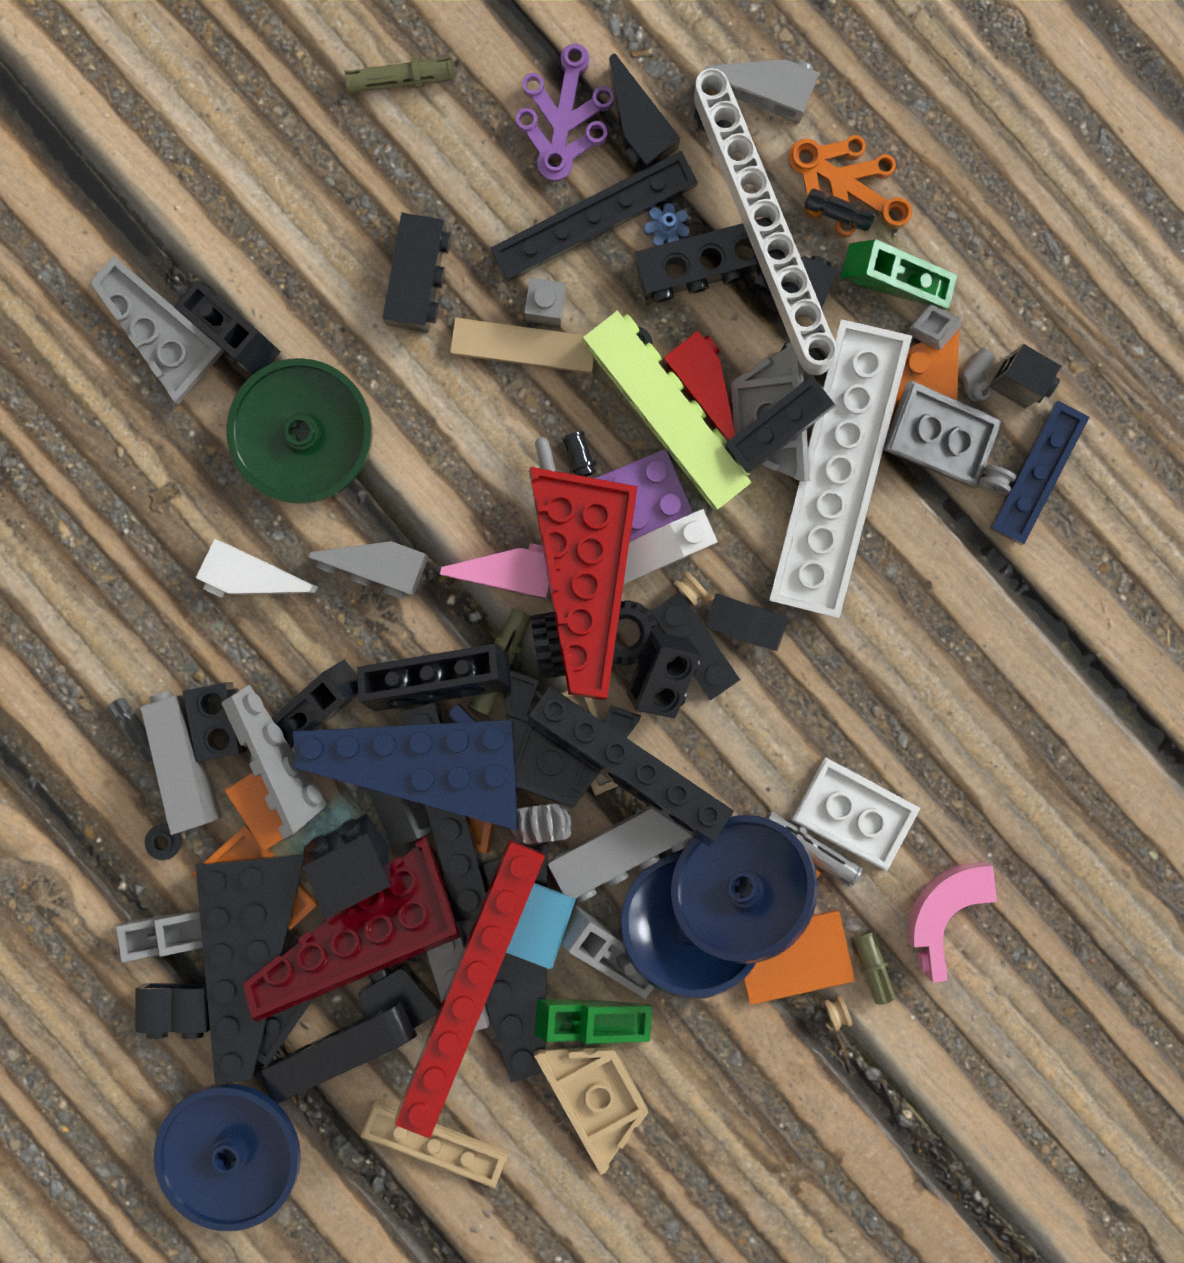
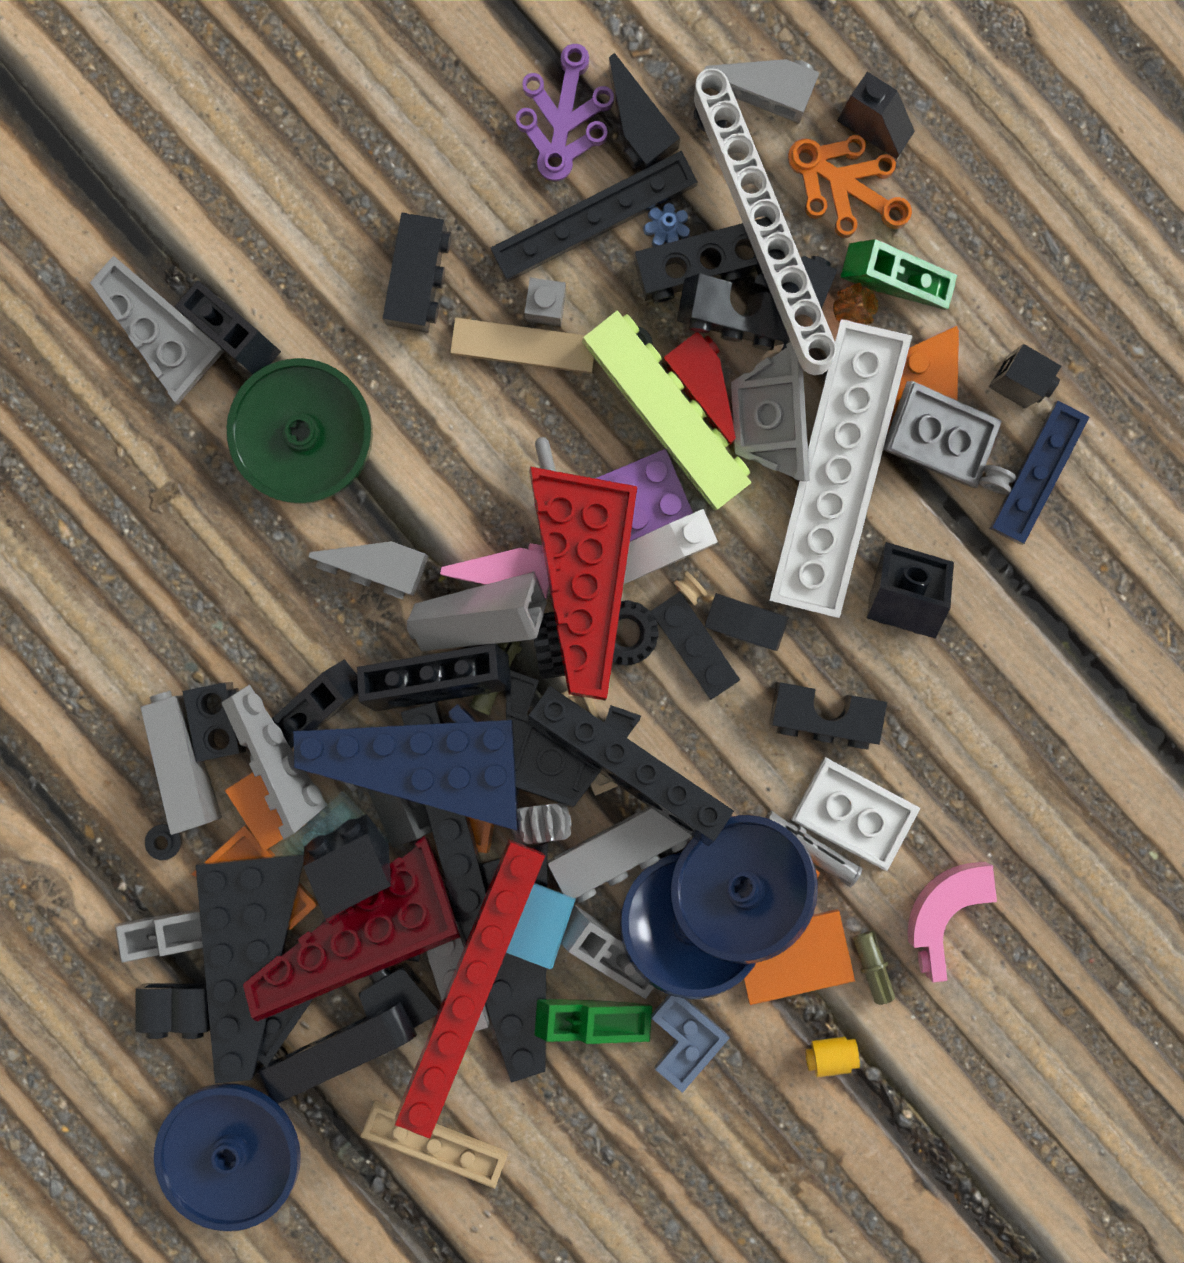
dark grey axle [107,698,153,763] -> none
white slope [196,539,318,598] -> none
olive pin [345,56,454,94] -> none
tan wing [534,1046,648,1175] -> none
black pin [562,431,597,477] -> none
black brick [626,631,701,719] -> none
black plate [725,375,836,473] -> none
black axle [805,188,875,231] -> none
tan bush [824,994,853,1032] -> none
light grey tile [910,304,961,351] -> none
light grey arm [962,348,995,402] -> none
none -> light grey slope [407,572,547,651]
none -> sand blue plate [651,995,729,1093]
none -> black arch [677,273,789,350]
none -> black arch [769,682,887,750]
none -> yellow brick [805,1036,860,1078]
none -> clear orange gear [833,283,878,325]
none -> black slope [837,71,915,159]
none -> black slope [867,542,954,639]

